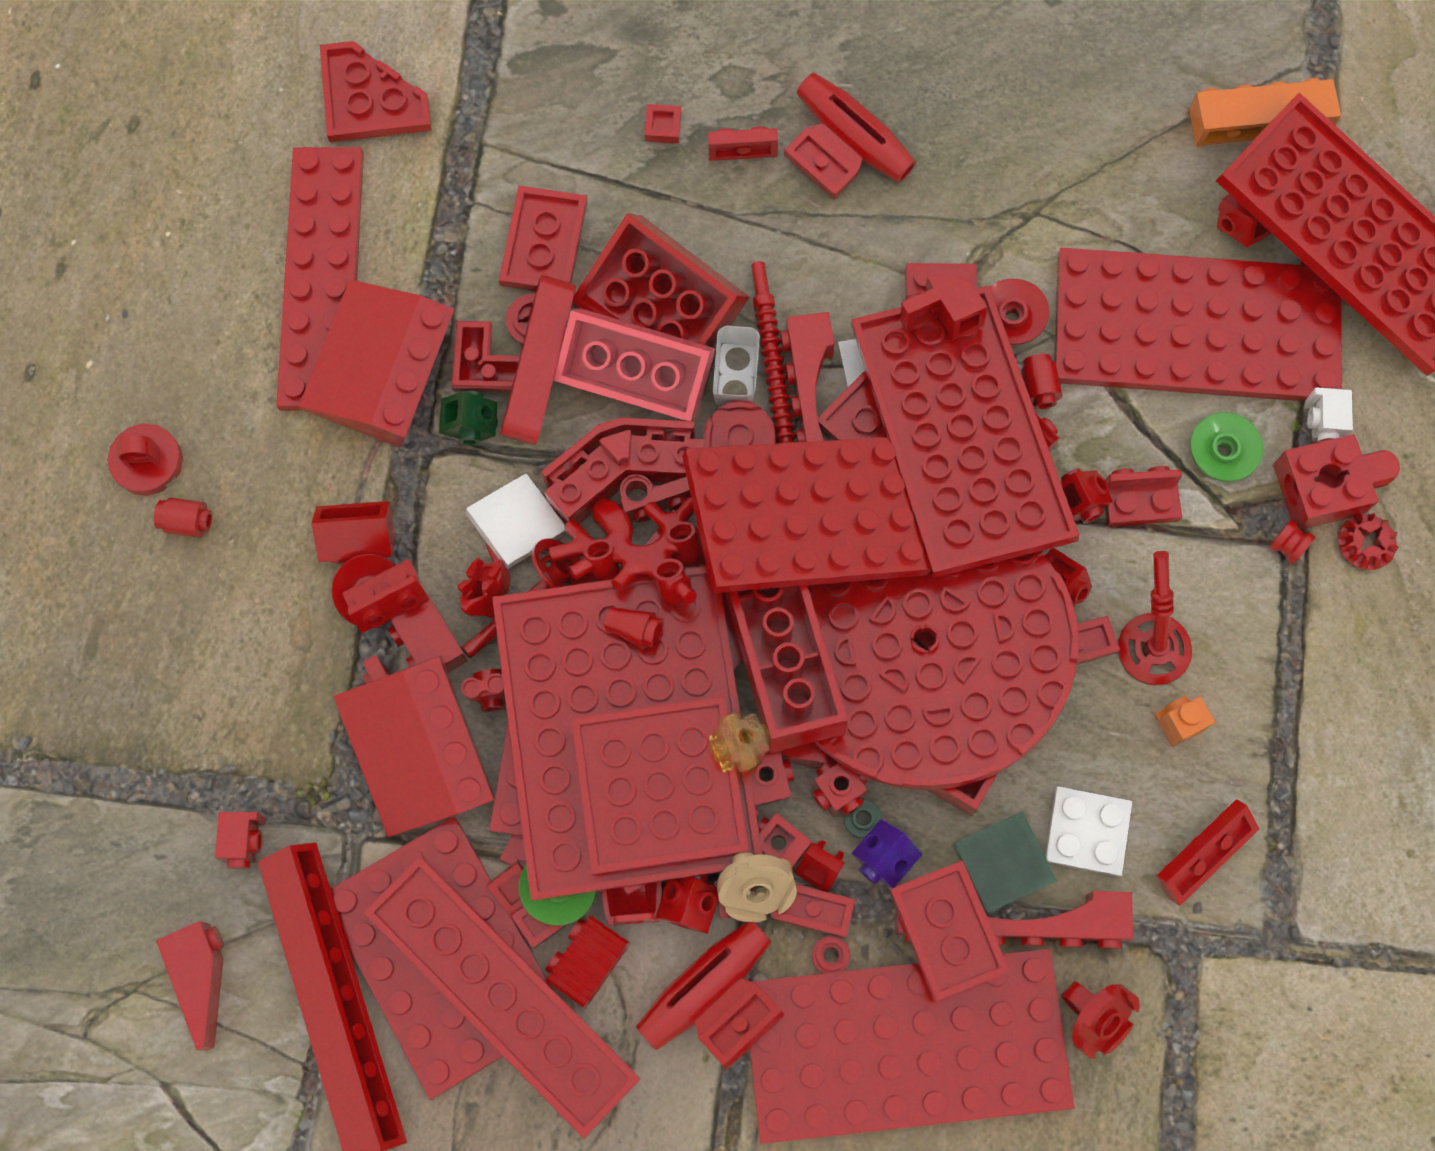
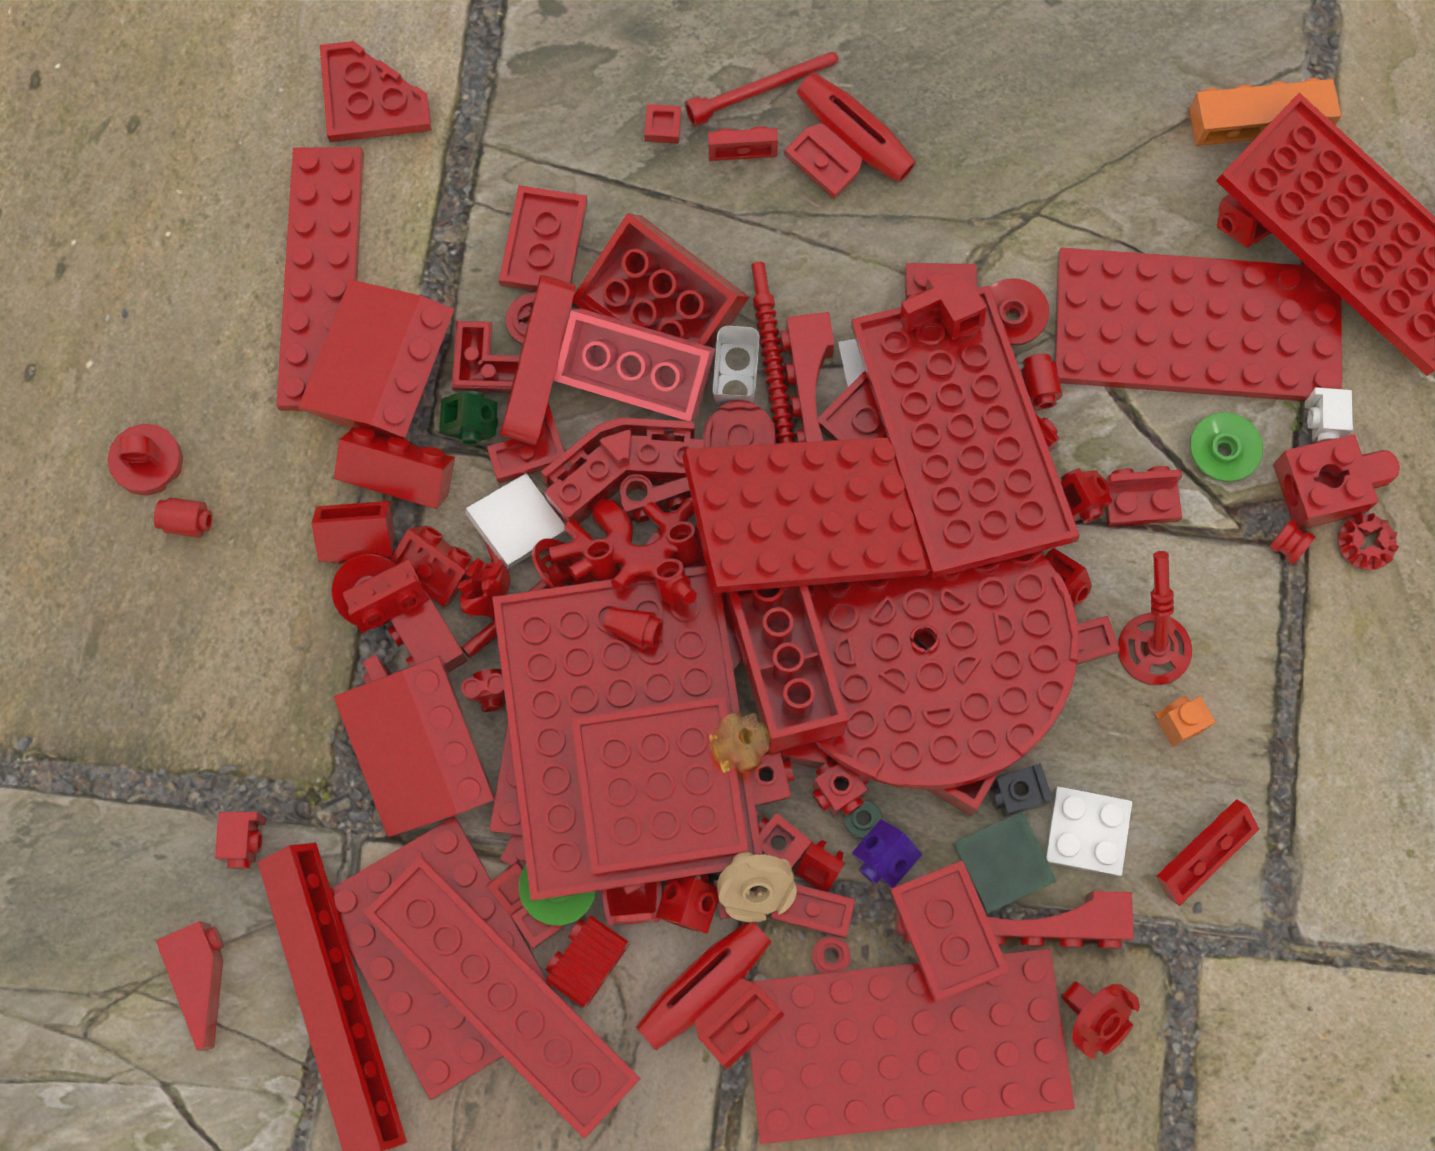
none -> red brick [334,427,455,509]
none -> red bracket [390,525,473,607]
none -> red plate [487,402,564,484]
none -> red piece [685,52,838,127]
none -> black brick [989,763,1053,817]

